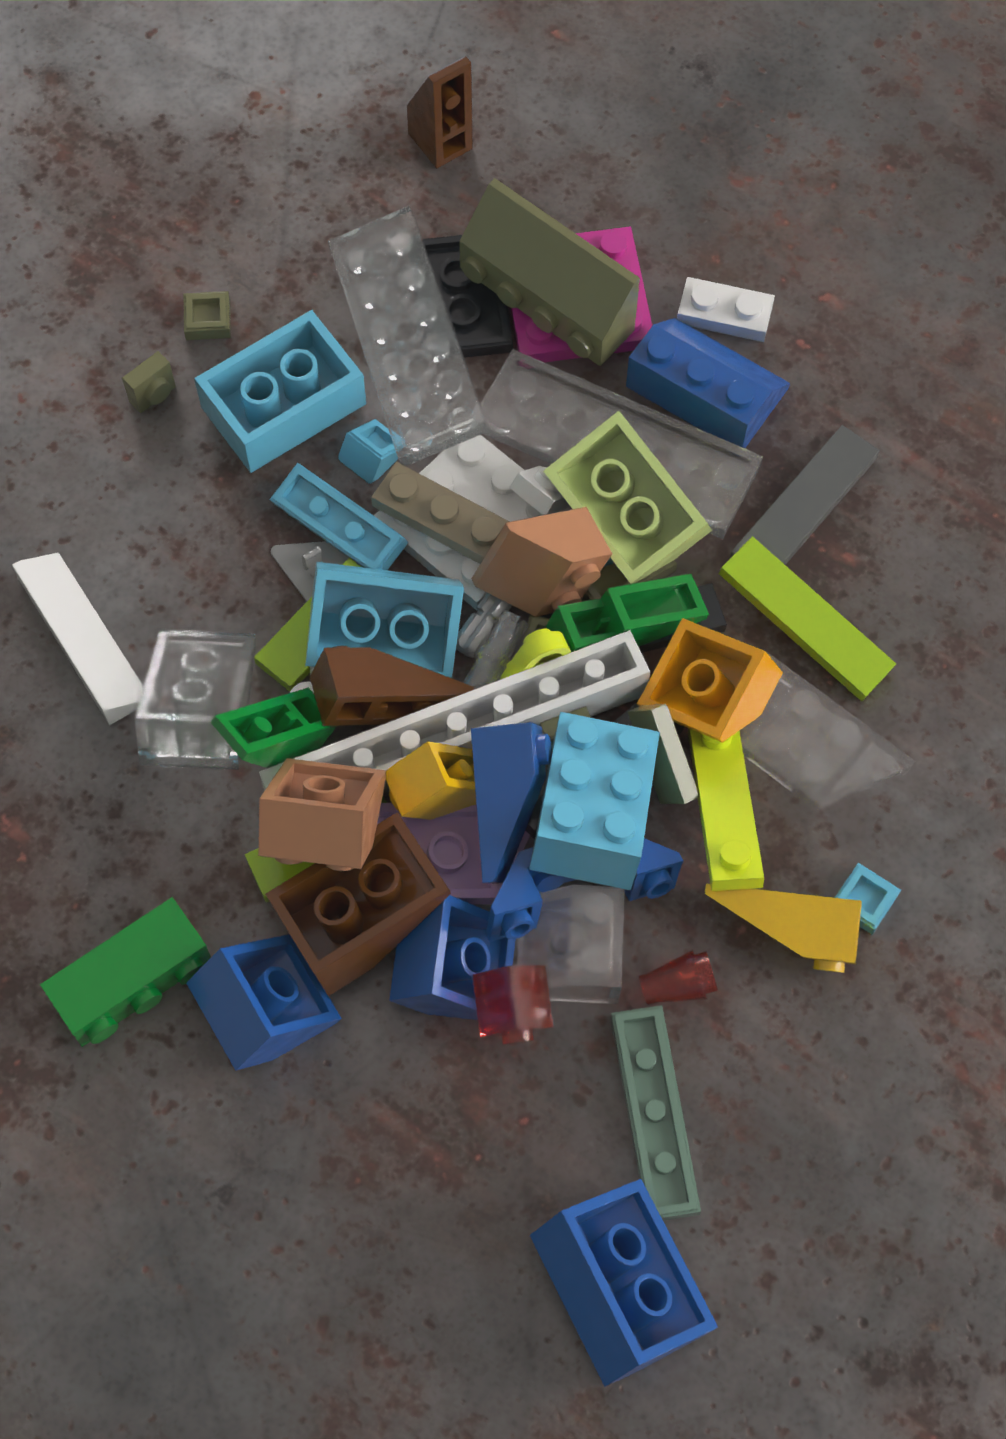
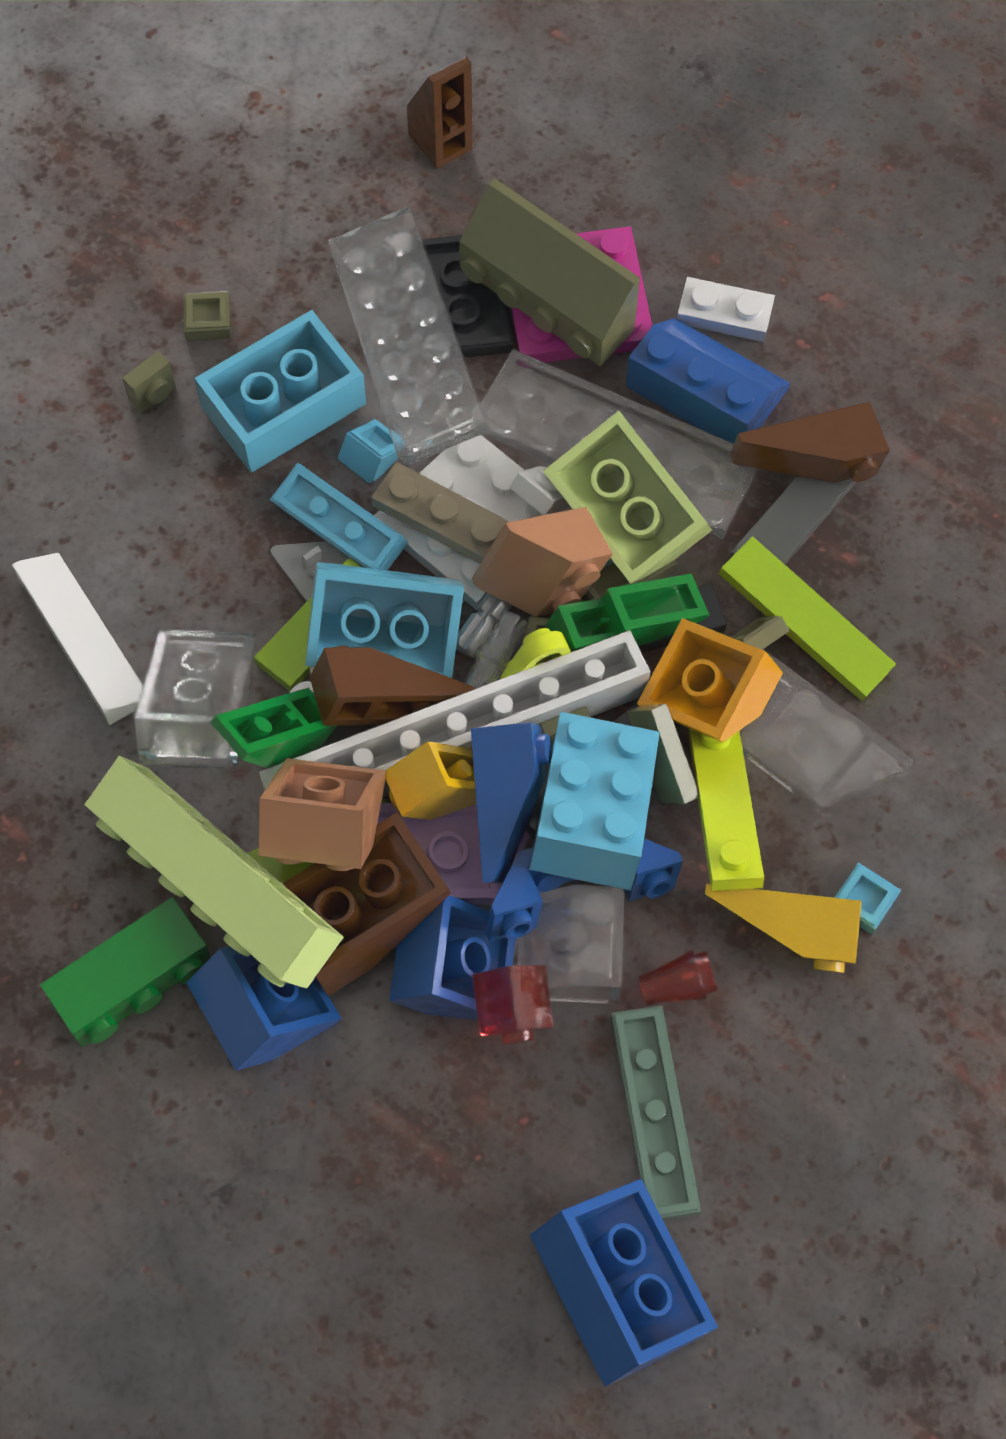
none -> yellowish green brick [84,756,344,989]
none -> reddish brown slope [729,402,890,483]
none -> olive tile [731,616,790,650]

